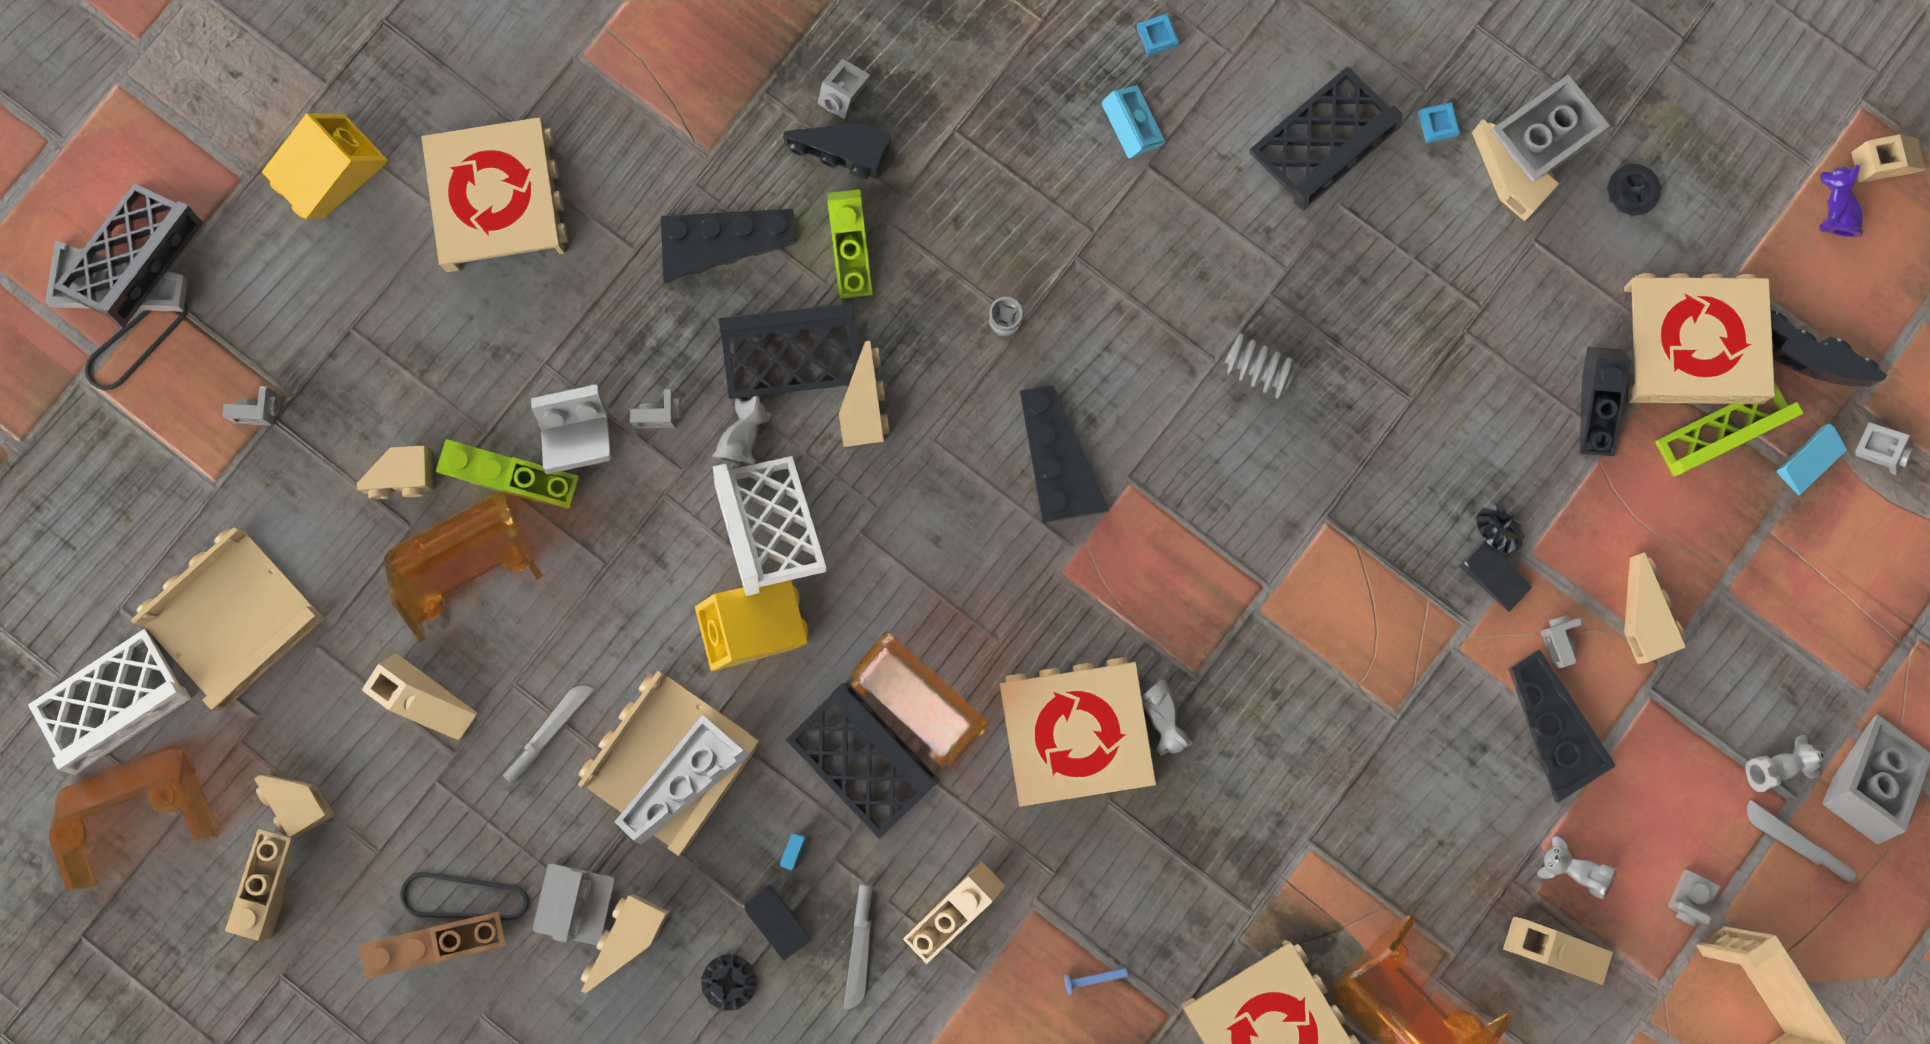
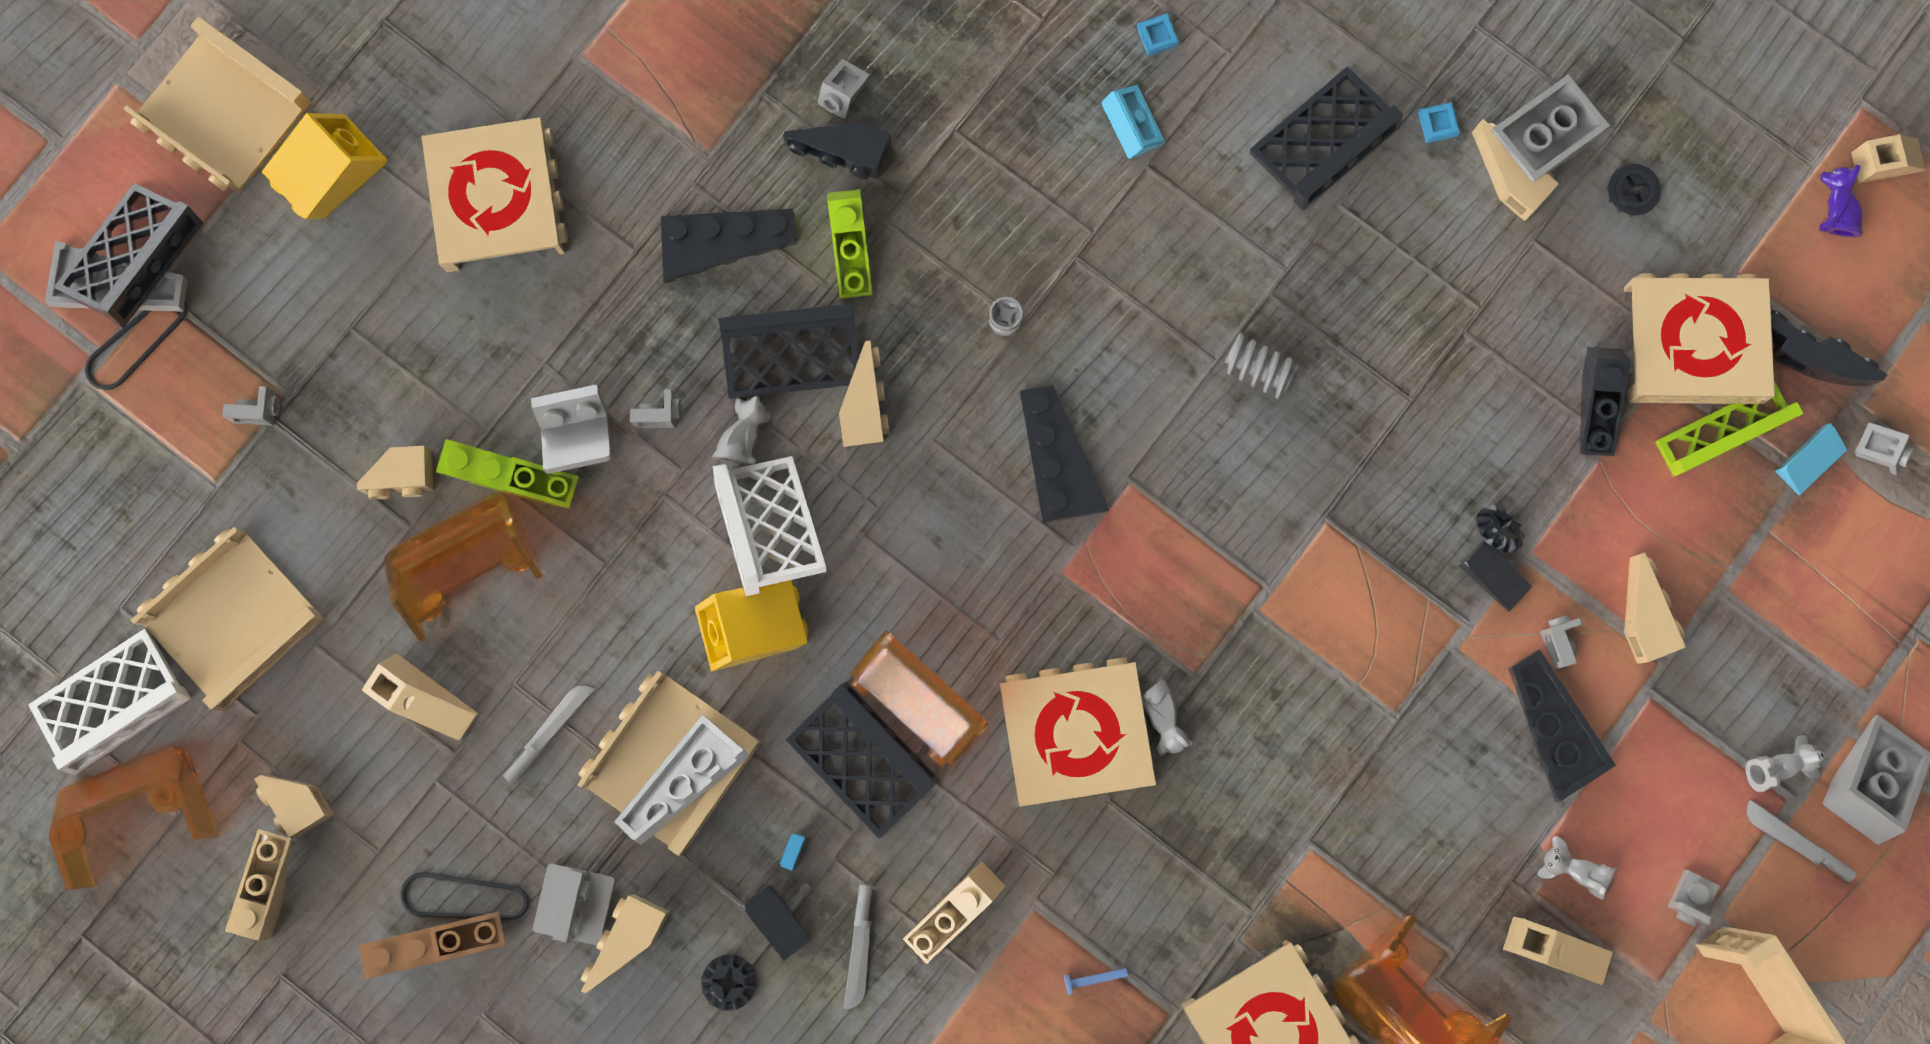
none -> tan panel [124,16,311,194]

